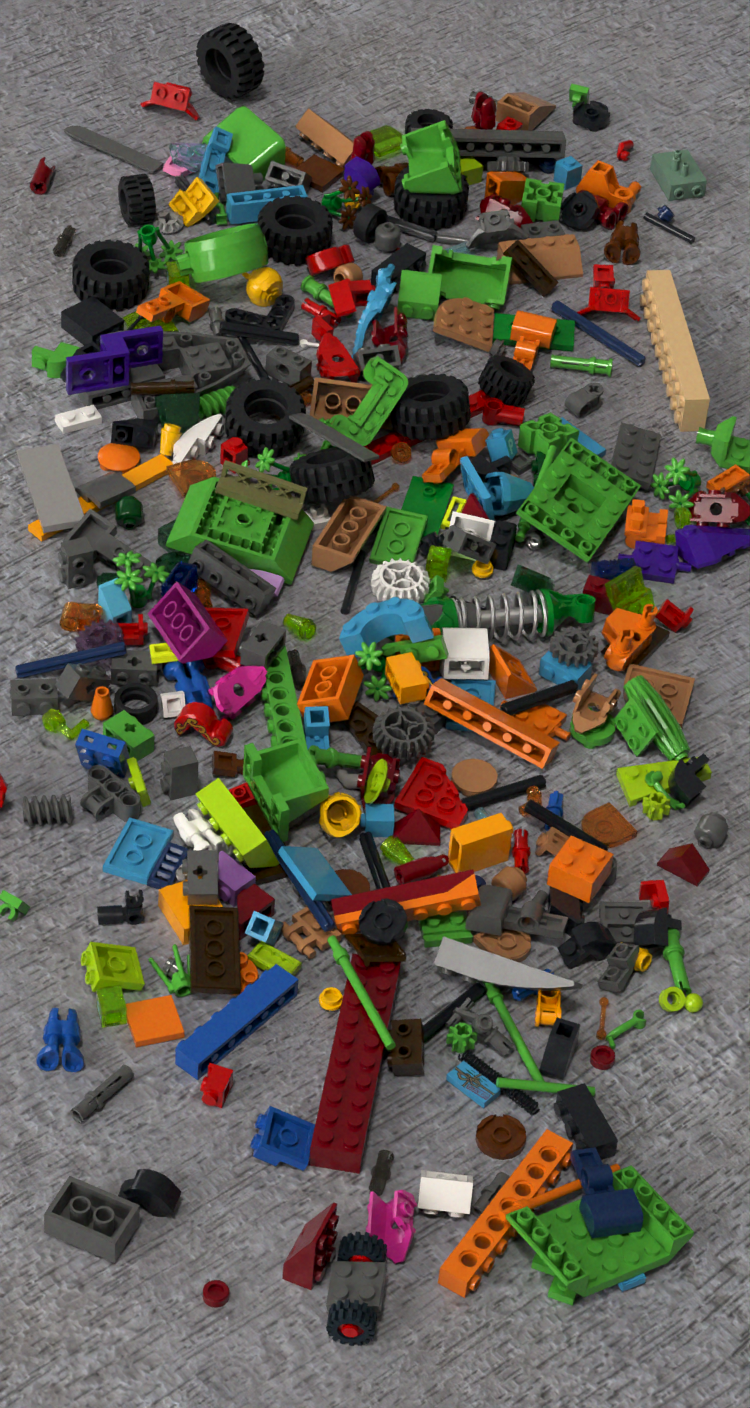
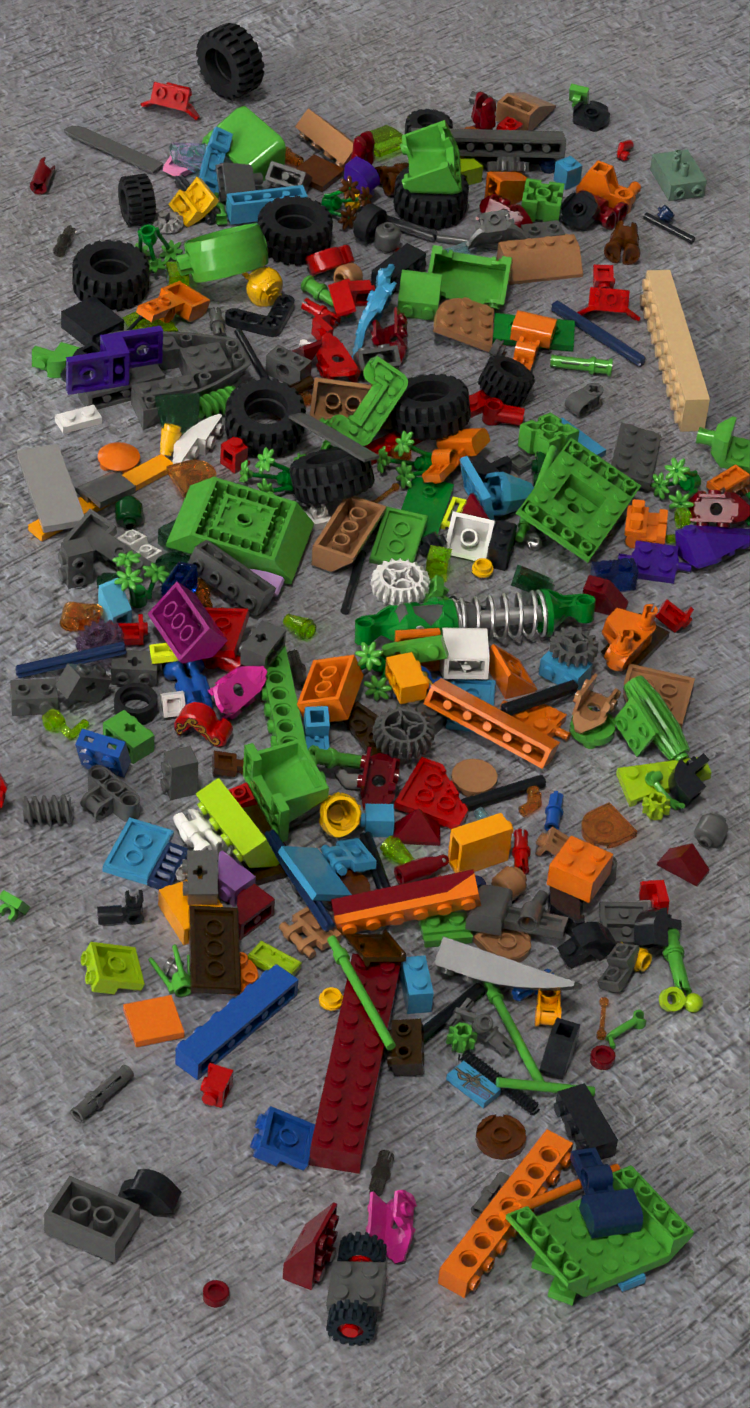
blue piece [36,1008,84,1072] -> none
orange cone [90,686,113,721] -> none
clear neon green brick [96,985,127,1028] -> none
black slope [111,418,158,449] -> none
lime plate [126,757,151,807] -> none
dark brown pin [131,379,195,396] -> none
olive fence [215,460,308,520] -> none
black axle [219,321,299,345] -> none
dark azure brick [245,911,284,945] -> none
dark azure brick [339,597,434,658] -> none
black tile [359,899,408,946] -> none
lime dish [364,759,390,804] -> none
white slope [418,1170,473,1217] -> none
dark grey torso [443,525,497,564] -> none
dark azure brick [485,428,518,462] -> none
dark brown plate [503,239,559,297] -> none
black axle [524,800,608,851] -> none
clear neon green slope [605,566,655,614] -> none
none -> white slope [117,529,163,563]
none -> dark red slope [292,340,322,361]
none -> dark azure plate [321,838,377,876]
none -> bright green plant [377,431,432,489]
none -> dark azure brick [399,955,434,1014]

